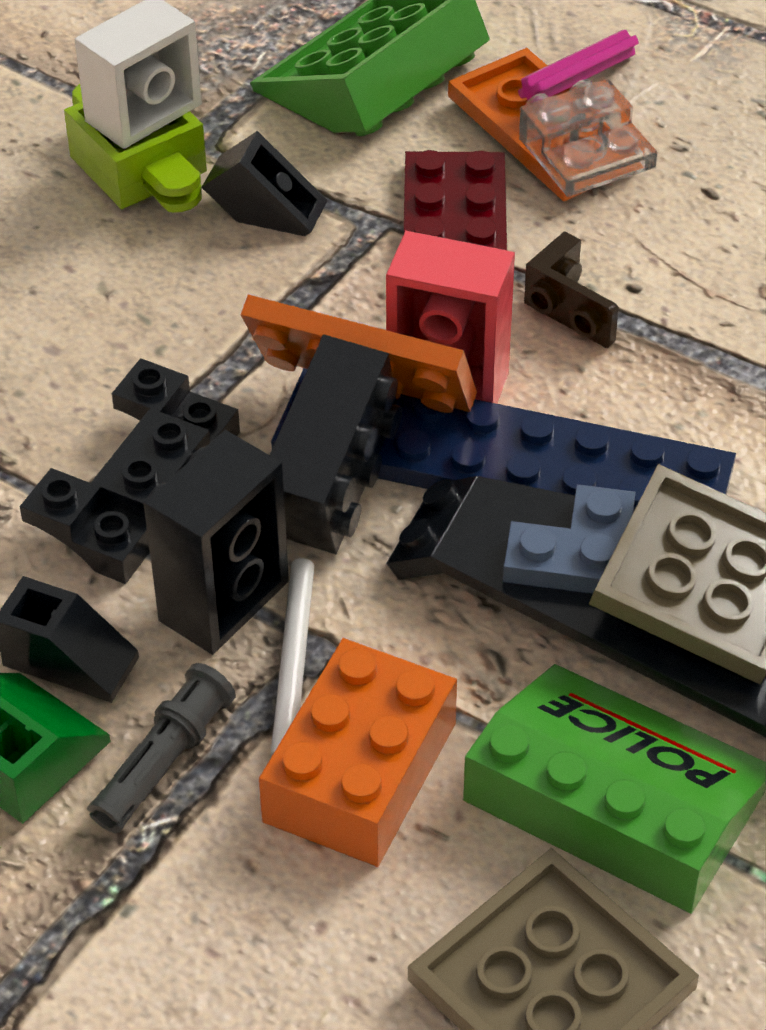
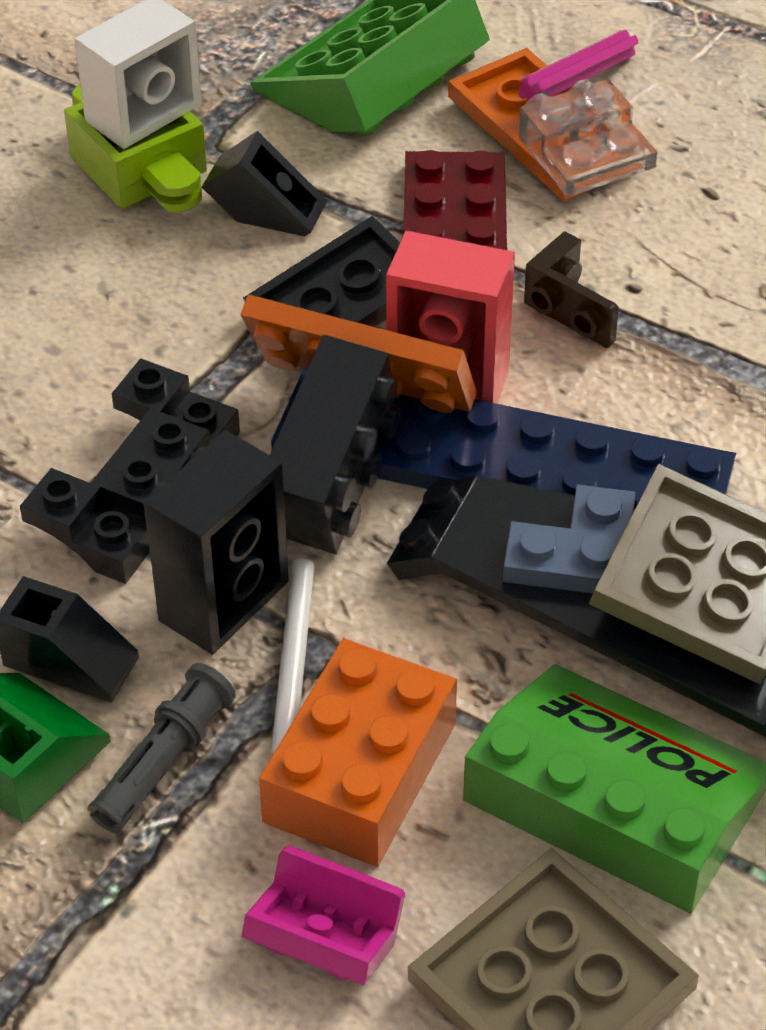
none -> dark pink bracket [241,845,405,986]
none -> black plate [243,216,400,370]

